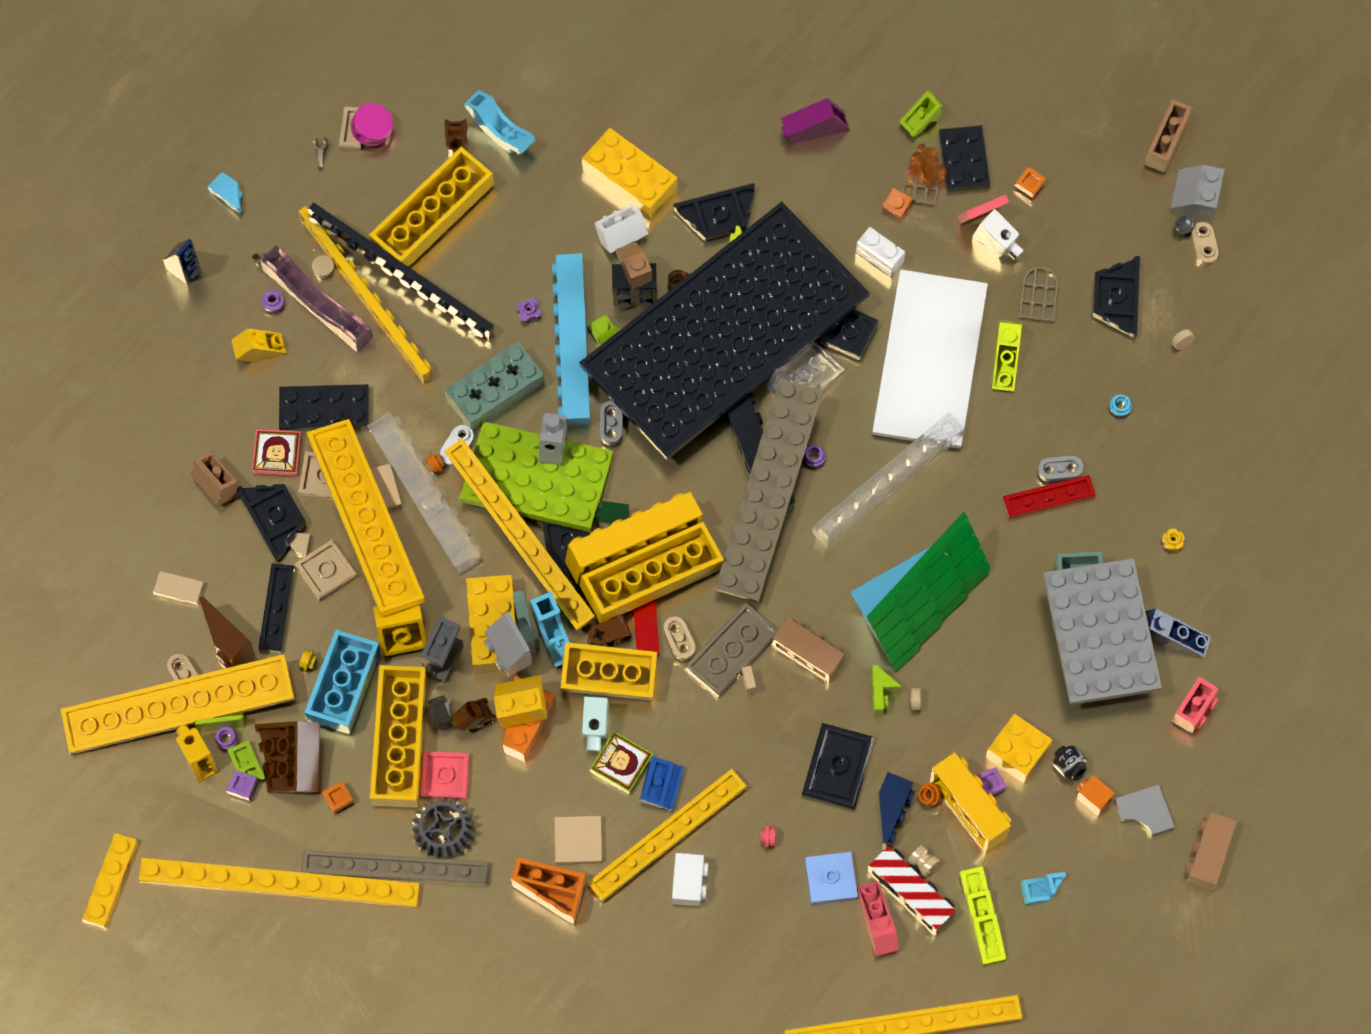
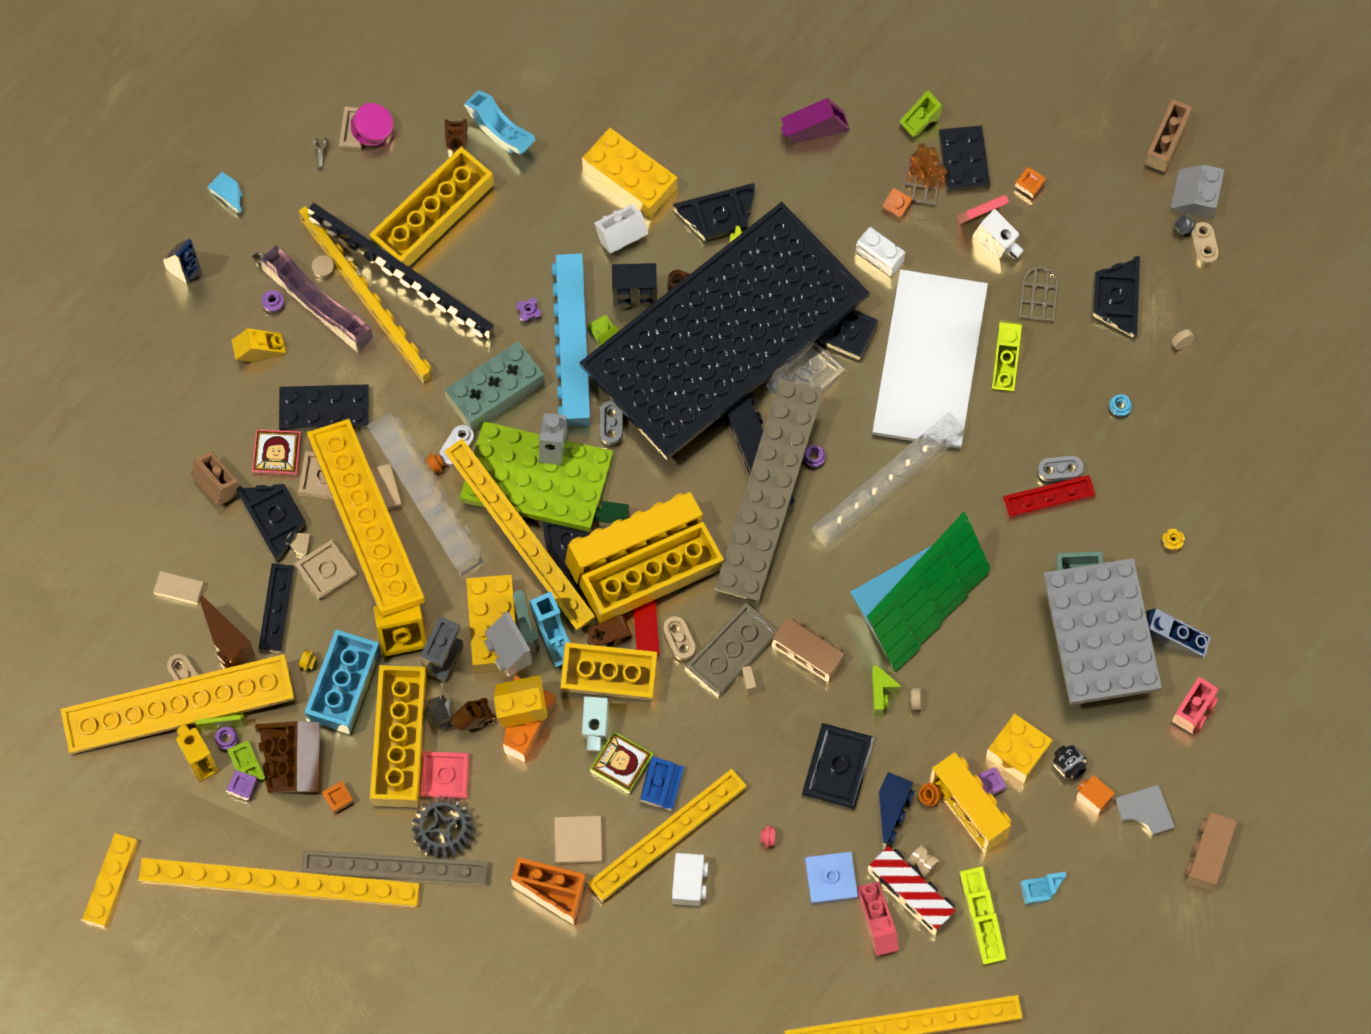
medium nougat slope [615,242,652,289] -> none

